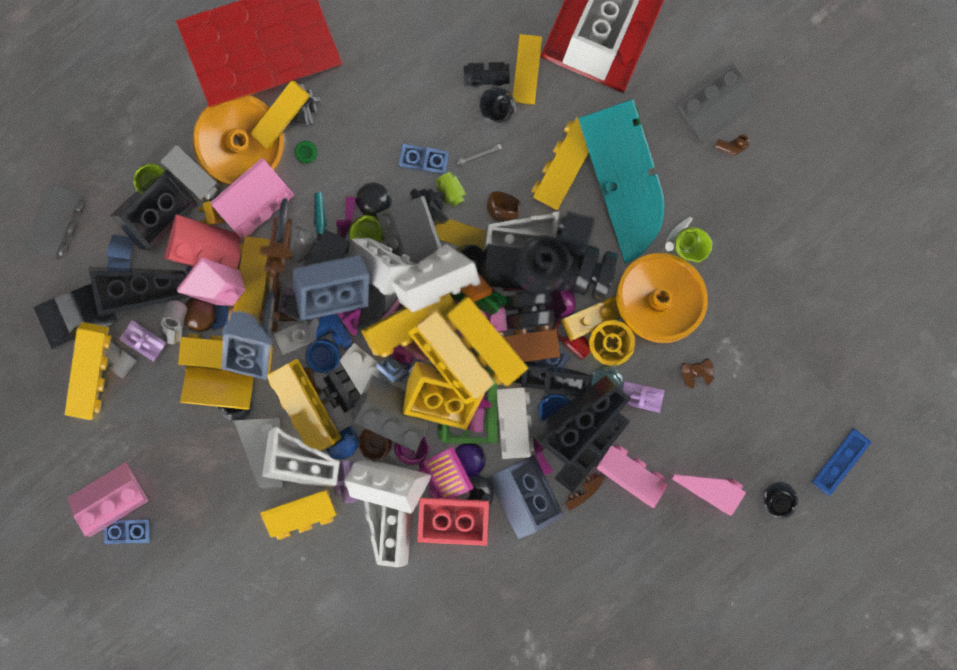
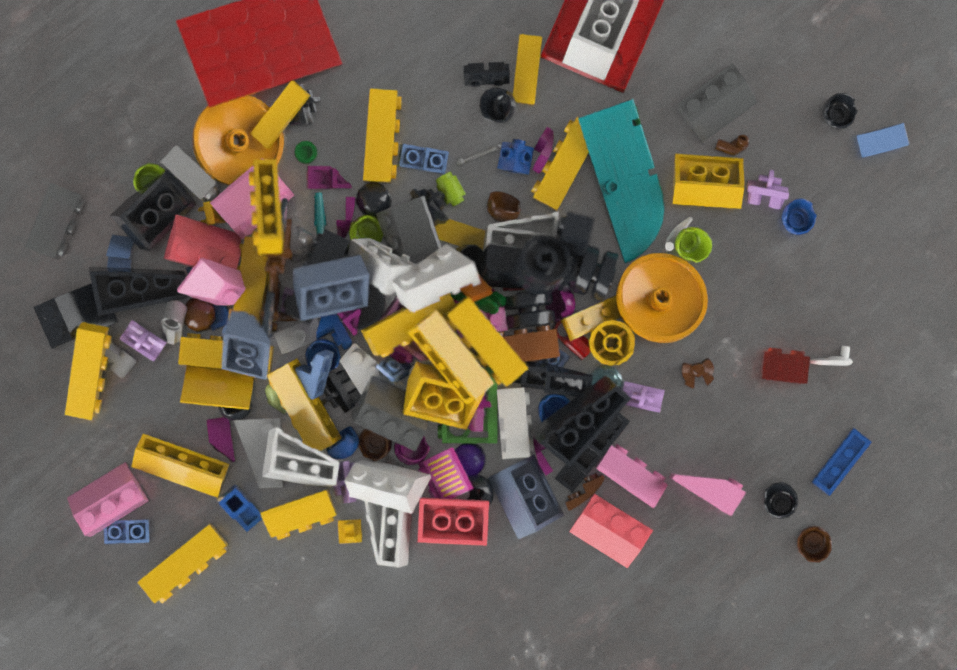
none -> yellow brick [131,434,229,498]
none -> yellow brick [137,523,229,604]
none -> magenta slope [206,417,236,462]
none -> blue brick [217,484,262,532]
none -> yellow brick [249,159,283,254]
none -> yellowish green arm [265,384,287,415]
none -> medium blue slope [295,350,334,399]
none -> magenta slope [307,166,352,189]
none -> yellow tile [338,519,362,544]
none -> yellow brick [363,88,402,184]
none -> blue brick [497,139,534,175]
none -> magenta slope [532,127,554,174]
none -> coral slope [569,493,653,568]
none -> yellow slope [672,154,744,209]
none -> lavender hips [746,170,789,209]
none -> clear red brick [759,348,810,384]
none -> blue hair [782,198,817,235]
none -> reddish brown hair [797,526,832,563]
none -> white bar [808,346,853,366]
none -> black hair [822,93,858,129]
none -> medium blue slope [857,123,910,158]

